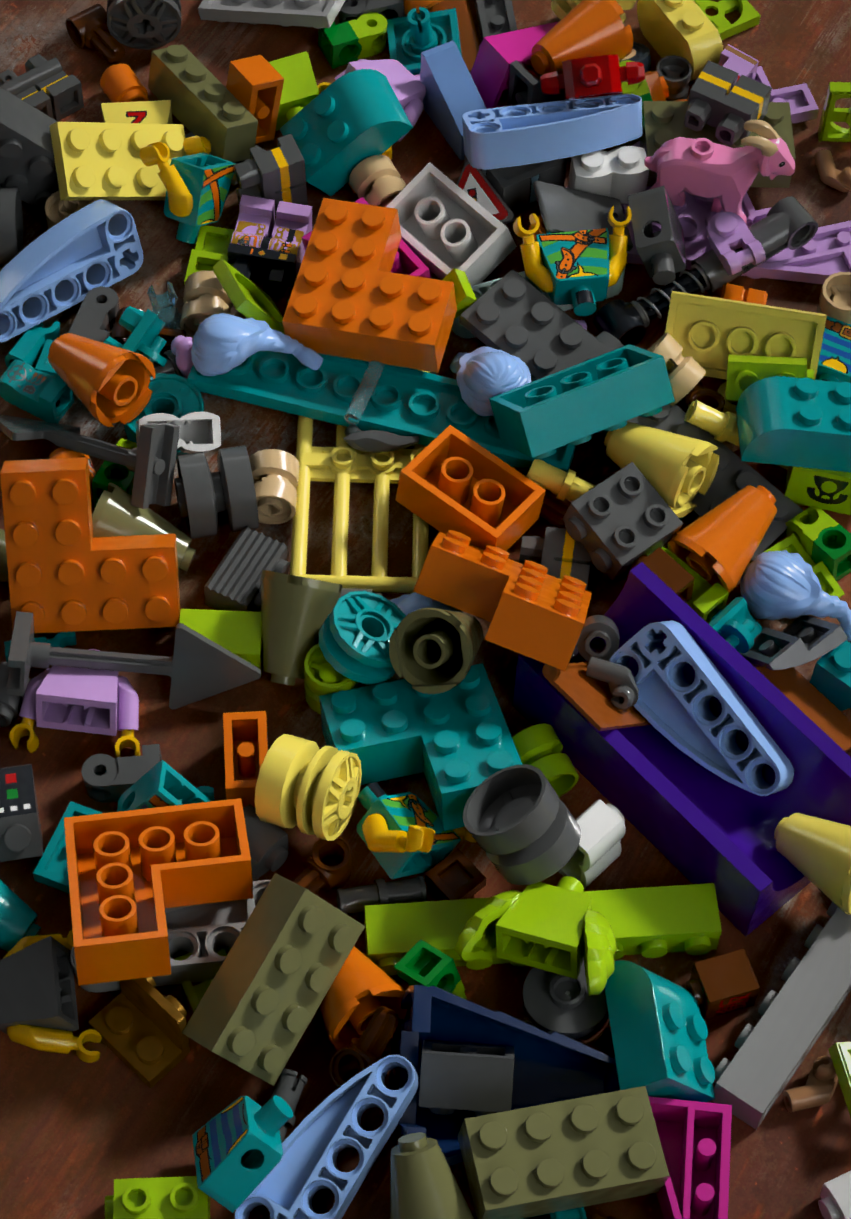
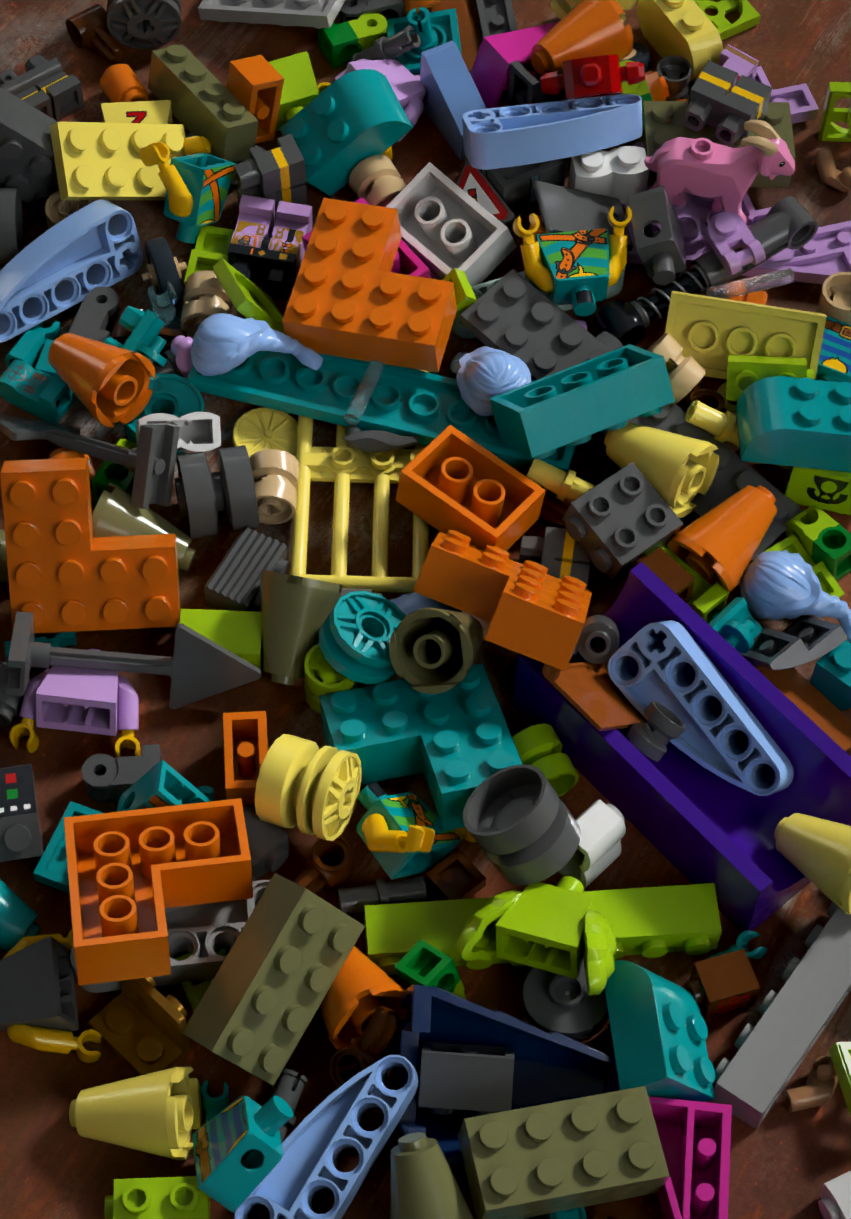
dark grey arm [586,657,639,710] -> none
none -> light yellow cone [69,1066,202,1160]
none -> black wheel [141,237,187,306]
none -> teal hand [201,1081,229,1123]
none -> light yellow wheel [232,407,298,458]
none -> dark grey pin [351,25,421,62]
none -> dark grey wheel [626,701,686,761]
none -> clear piece [705,268,795,299]
none -> teal hand [707,930,768,959]

